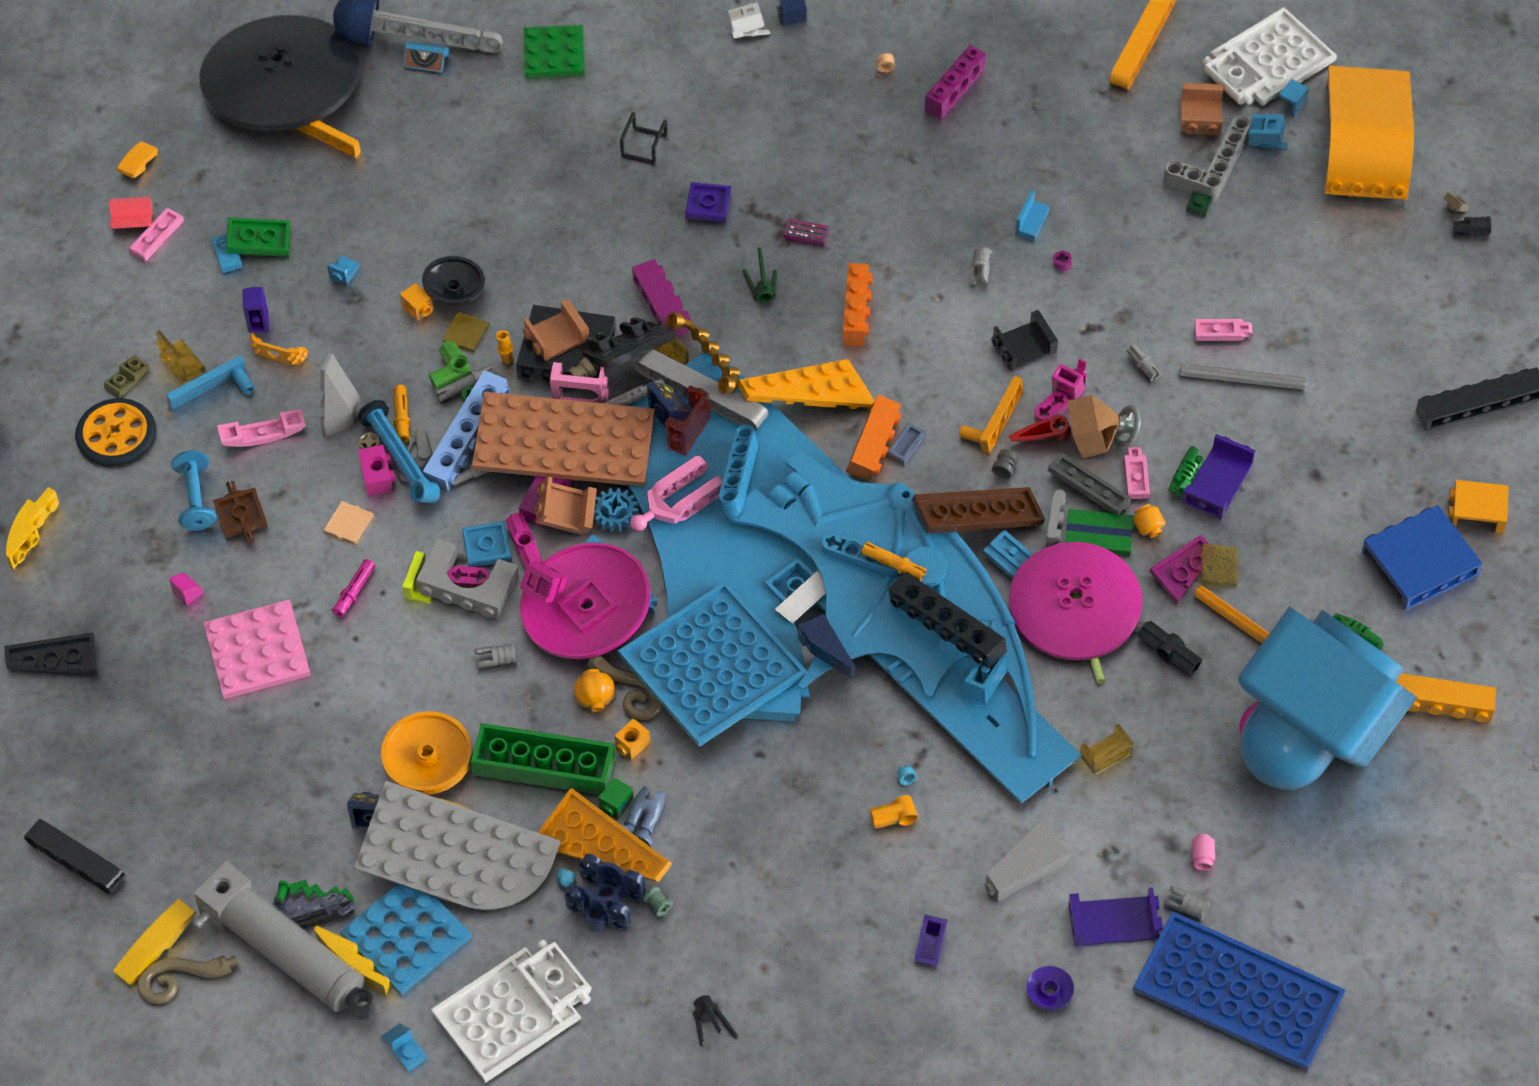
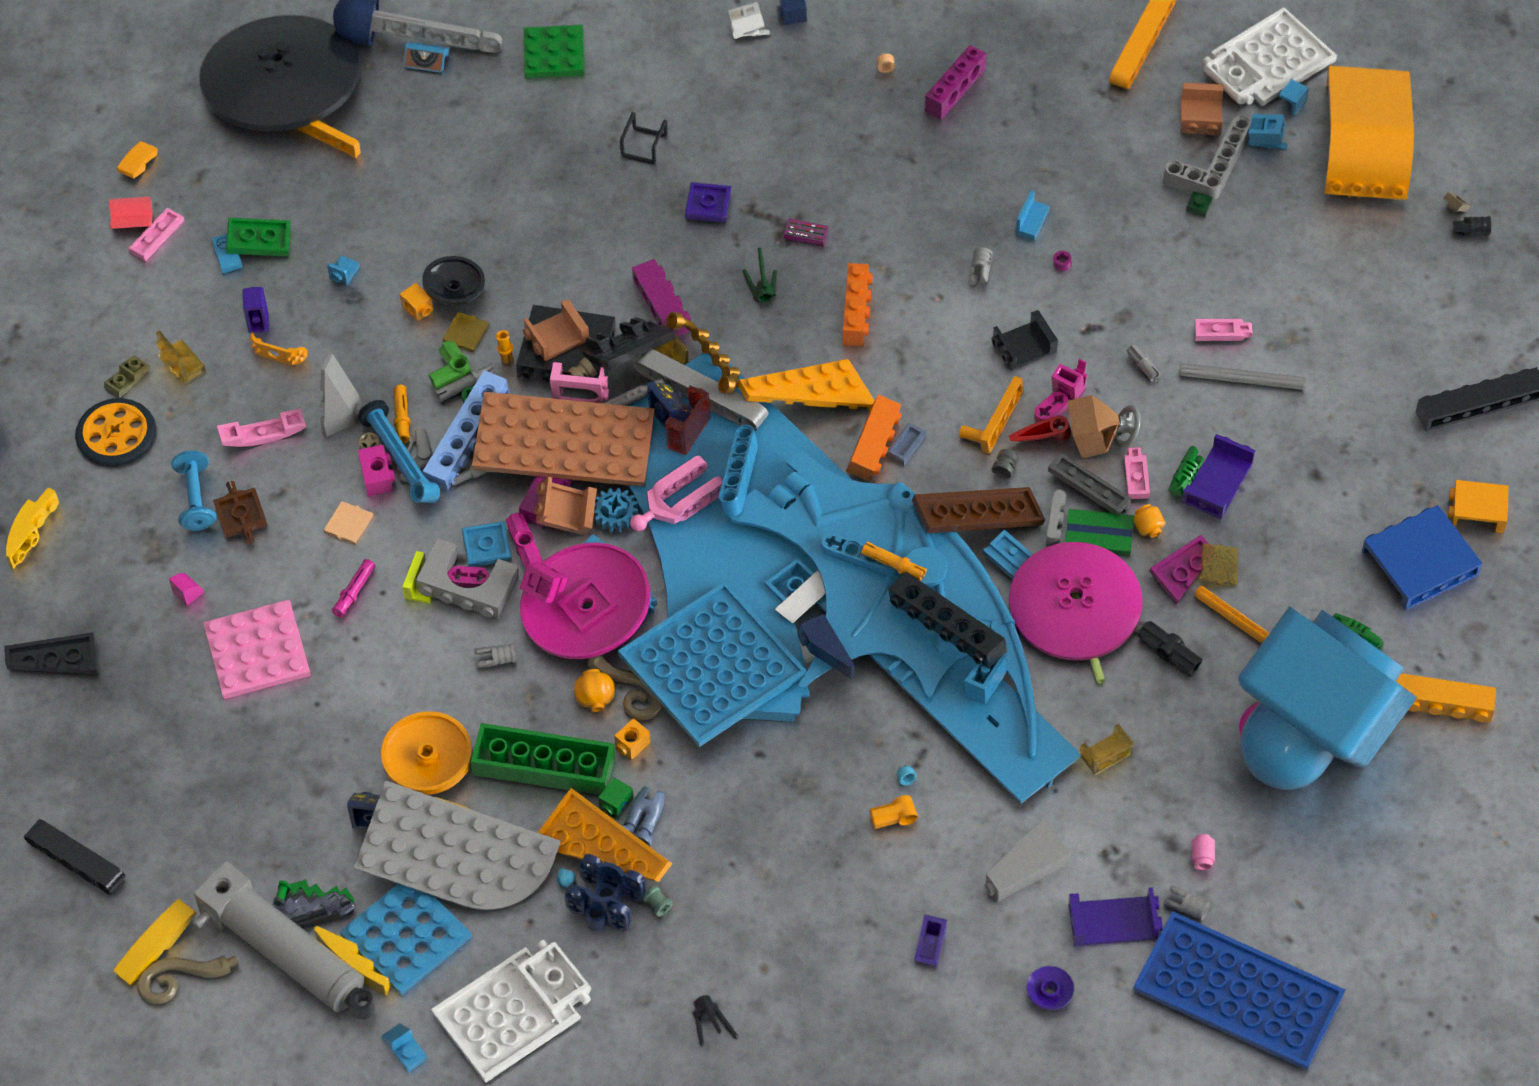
dark azure piece [166,355,255,410] -> none

